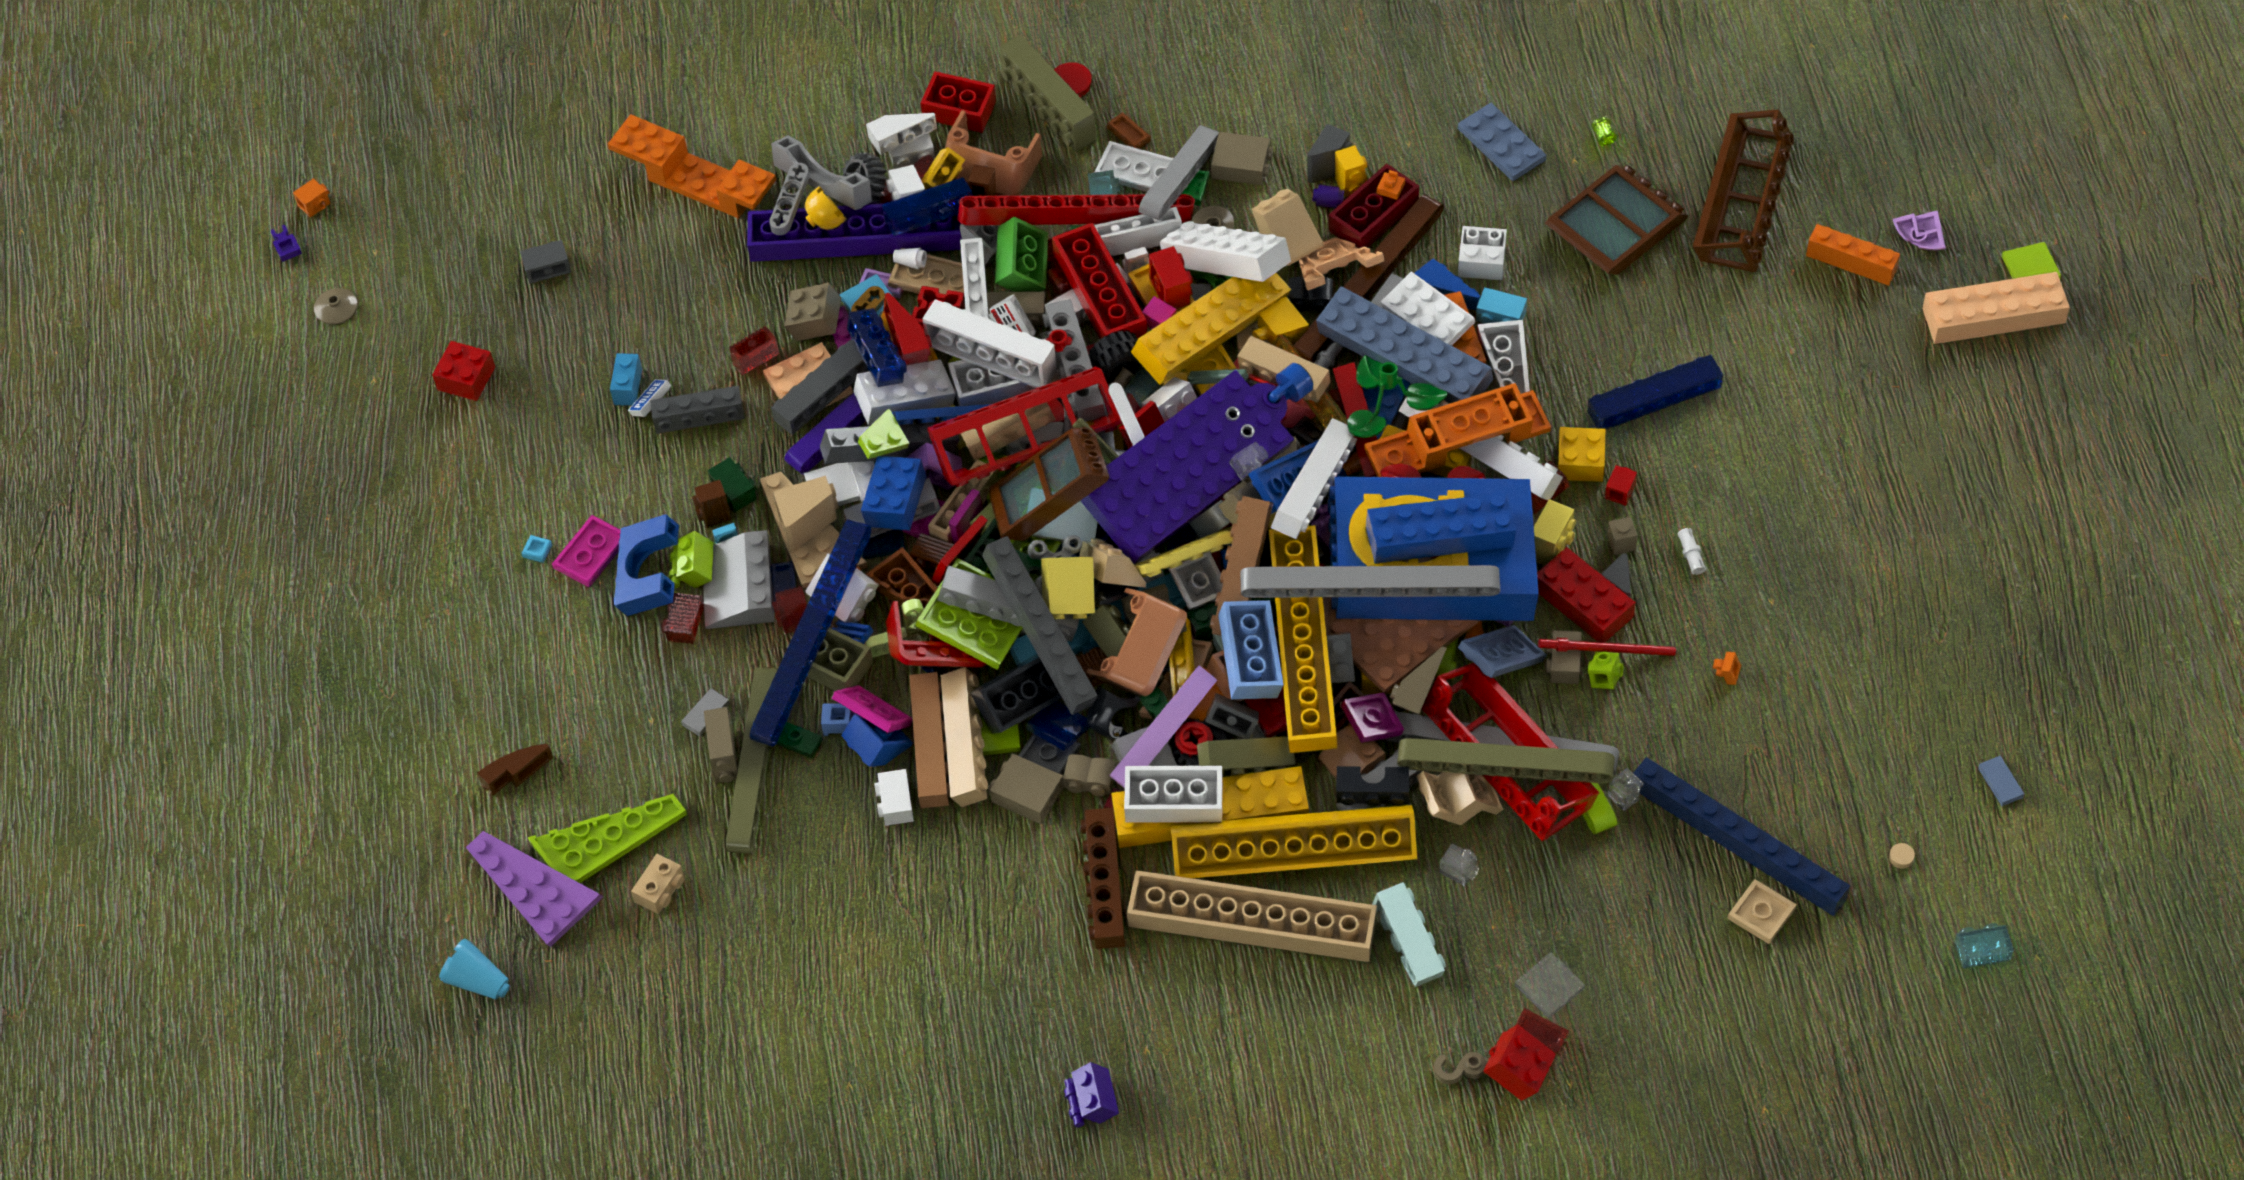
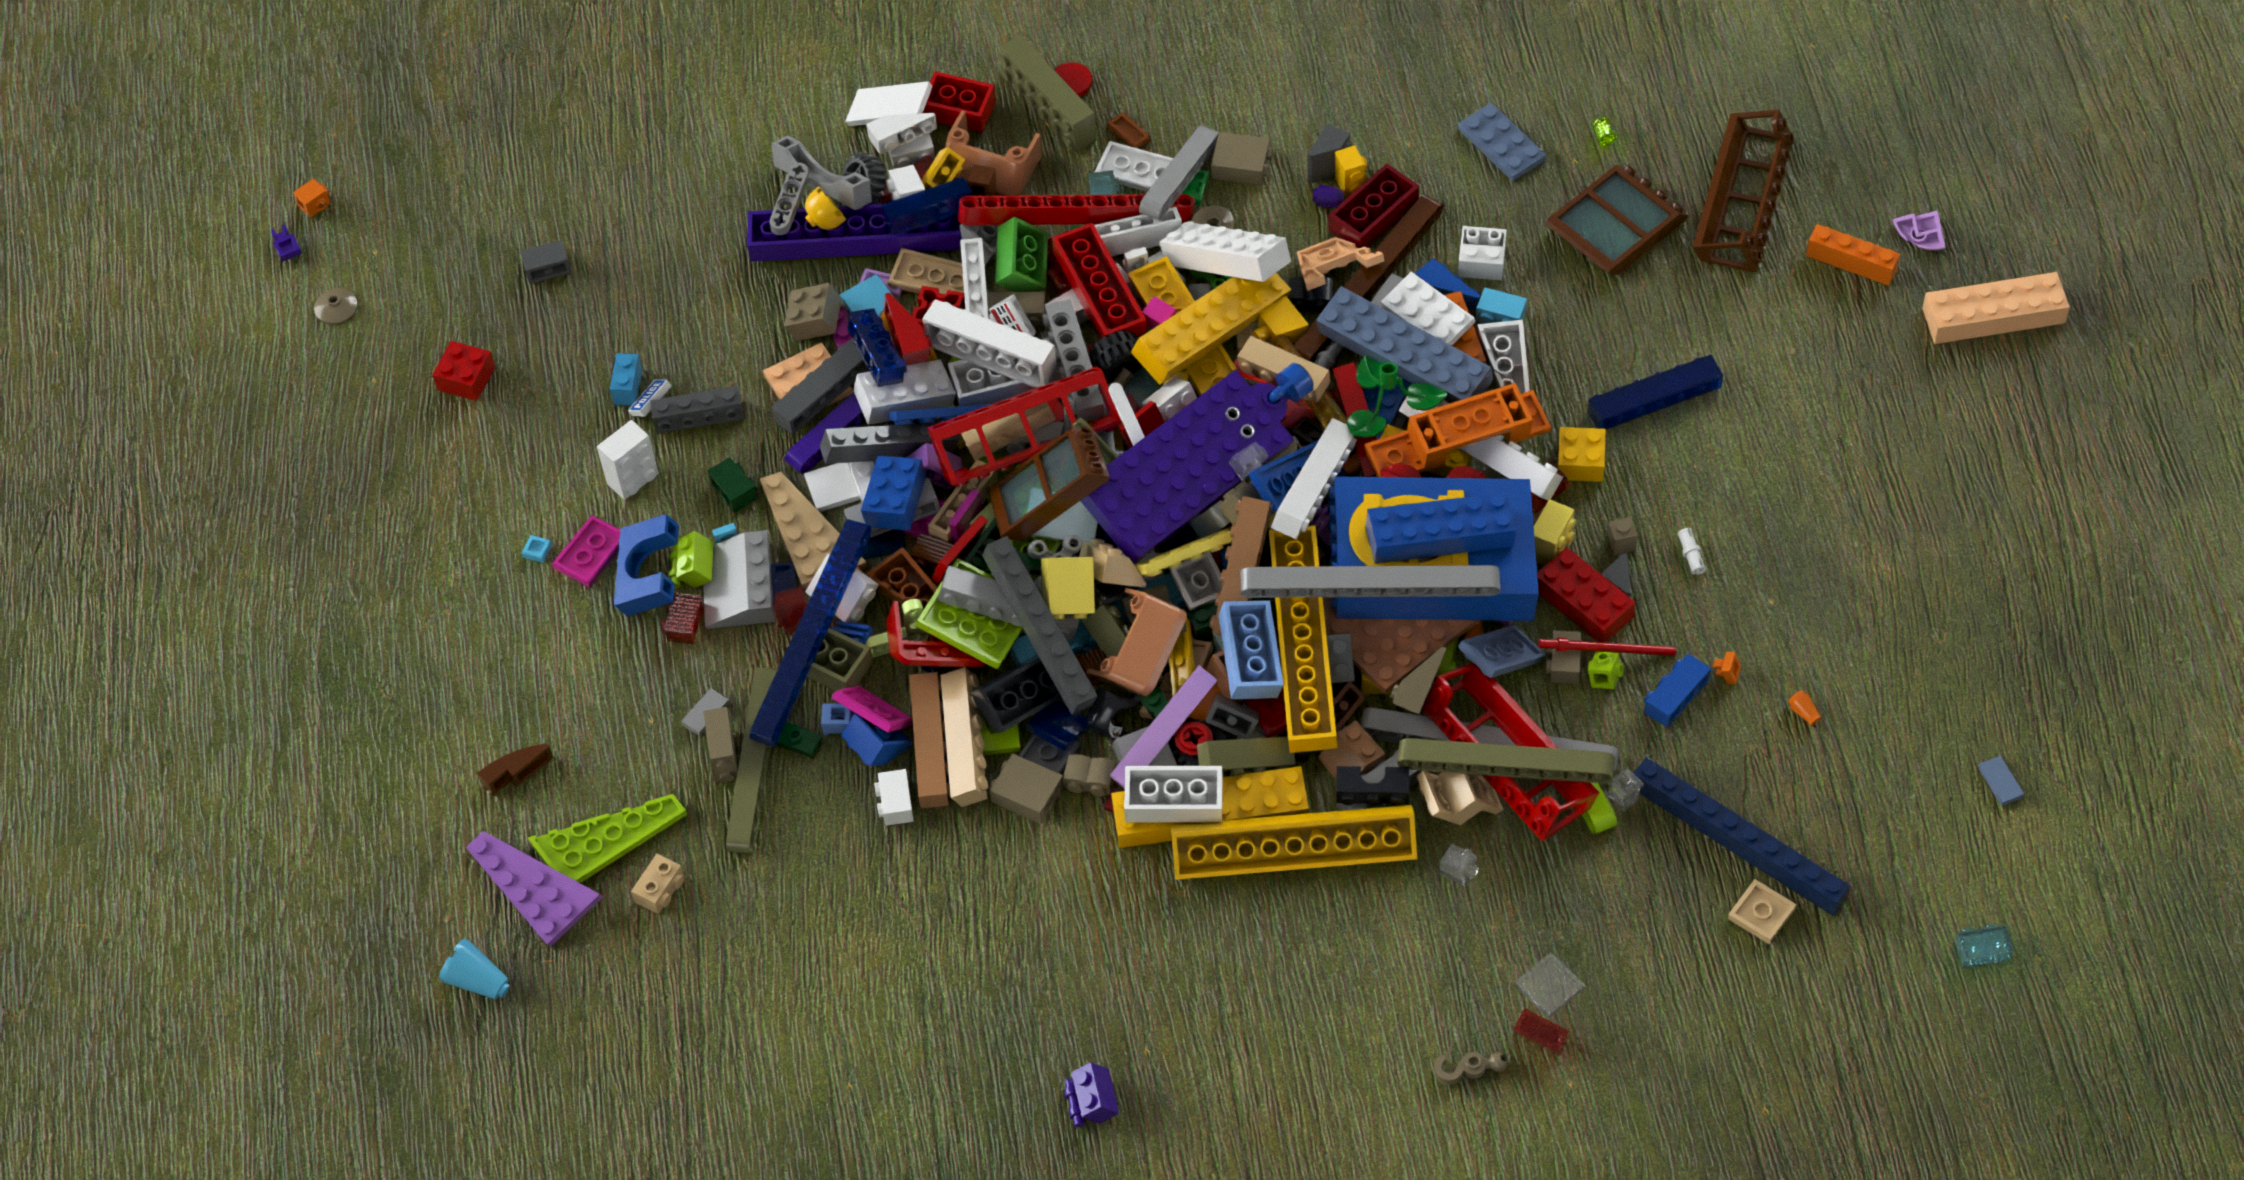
orange bracket [608,114,776,219] -> none
reddish brown brick [692,479,731,528] -> none
clear red brick [729,326,780,375] -> none
tan slope [773,476,839,552] -> none
pearl gold beam [851,286,885,324] -> none
lime wing [858,409,909,459] -> none
white cone [893,248,927,269] -> none
red plate [1046,329,1072,352] -> none
reddish brown brick [1081,808,1125,949] -> none
tan brick [1127,870,1377,962] -> none
red brick [1149,246,1193,309] -> none
sand green axle [1188,369,1249,384] -> none
tan slope [1252,189,1324,266] -> none
magenta plate [1341,692,1405,743] -> none
light aqua wedge [1372,882,1446,987] -> none
orange tile [1377,170,1405,200] -> none
red brick [1483,1025,1556,1101] -> none
red brick [1605,465,1637,506] -> none
tan tile [1889,843,1915,869] -> none
lime tile [2002,242,2061,279] -> none
none -> white brick [596,420,659,500]
none -> white tile [845,81,933,126]
none -> blue brick [1644,653,1711,728]
none -> orange cone [1788,690,1822,726]

